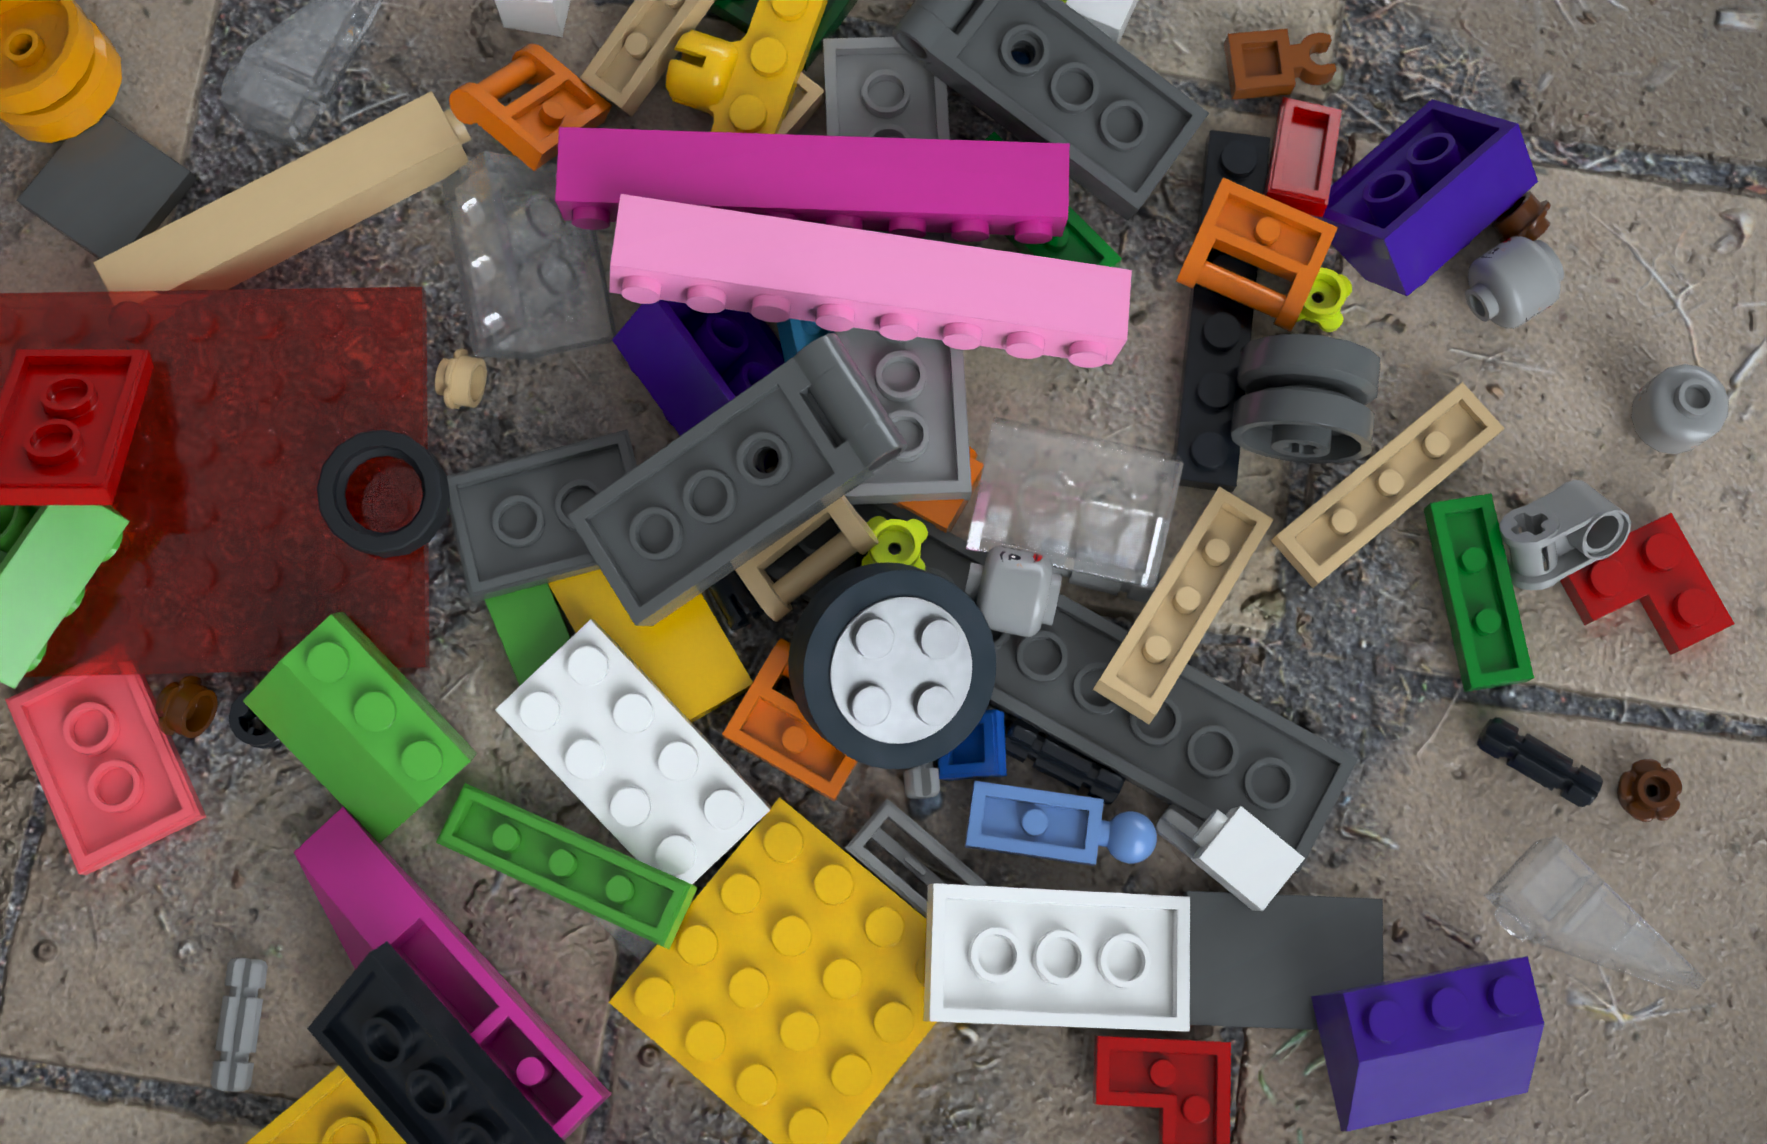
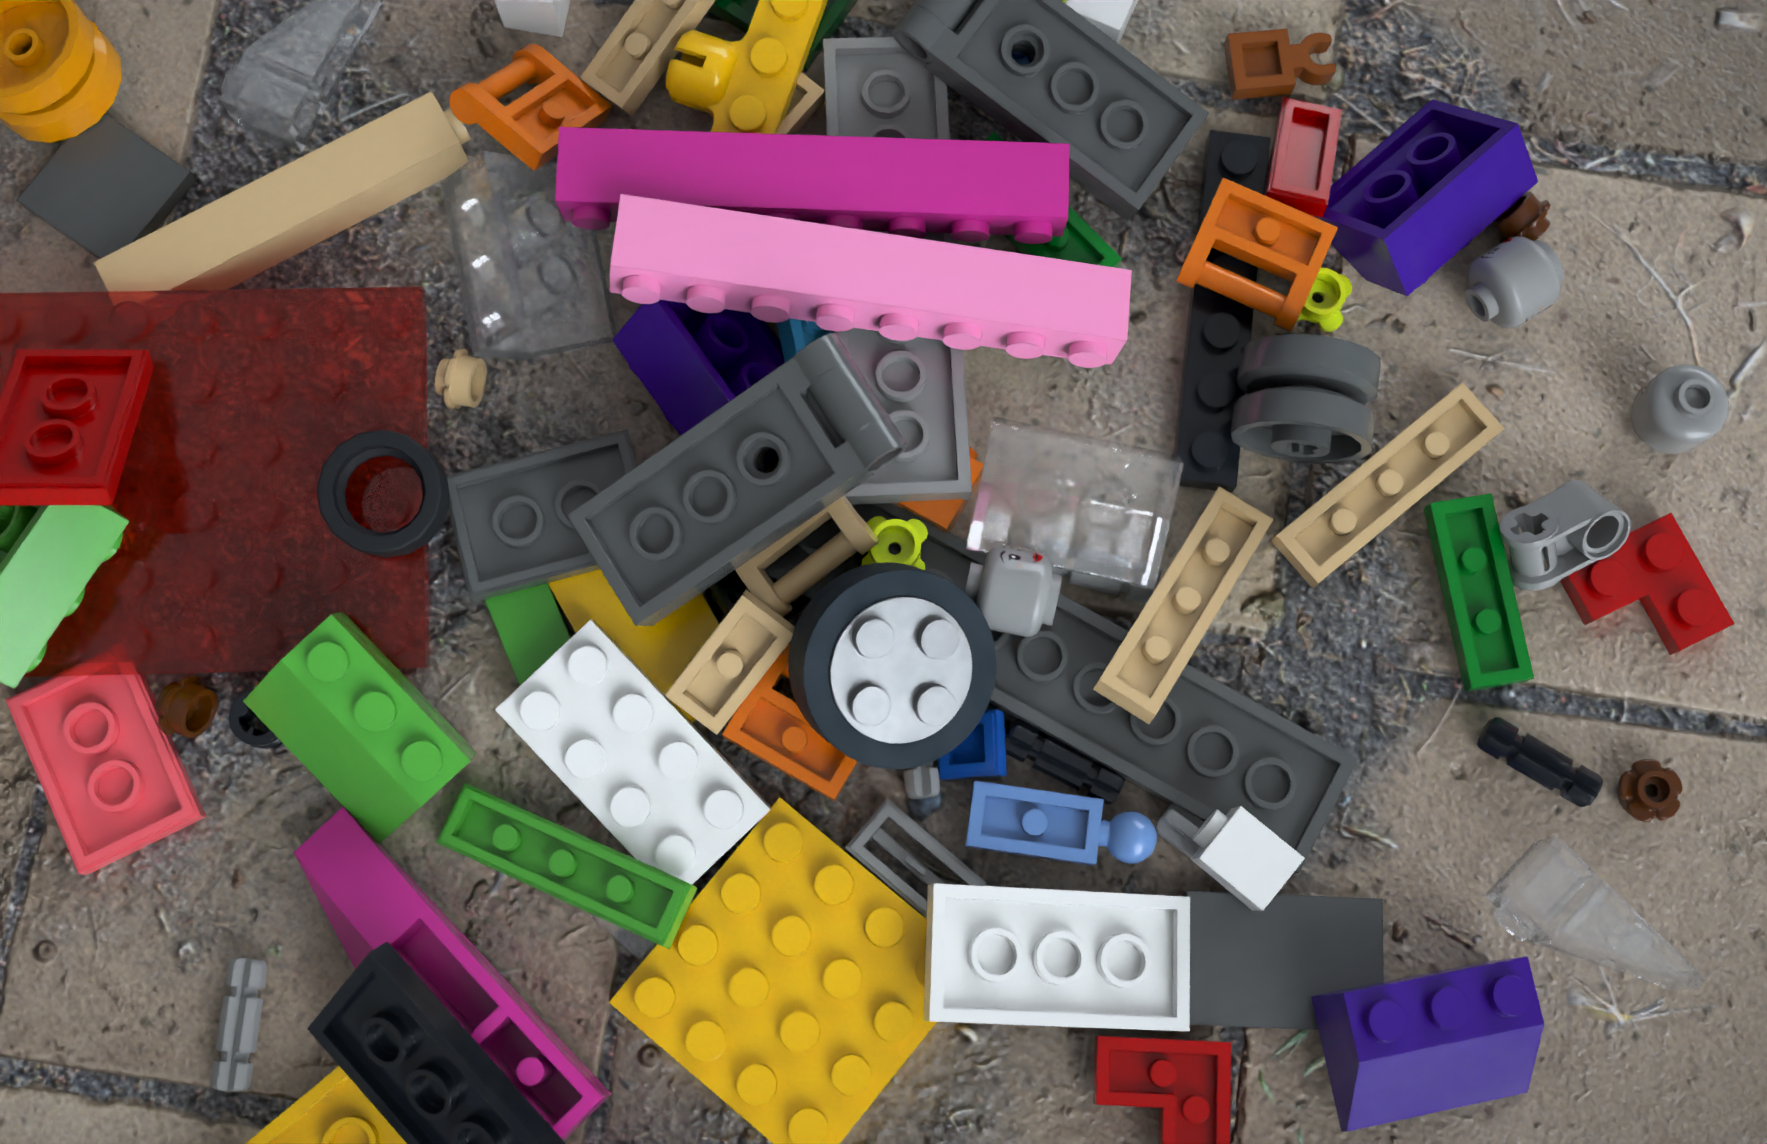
none -> tan plate [665,590,795,735]

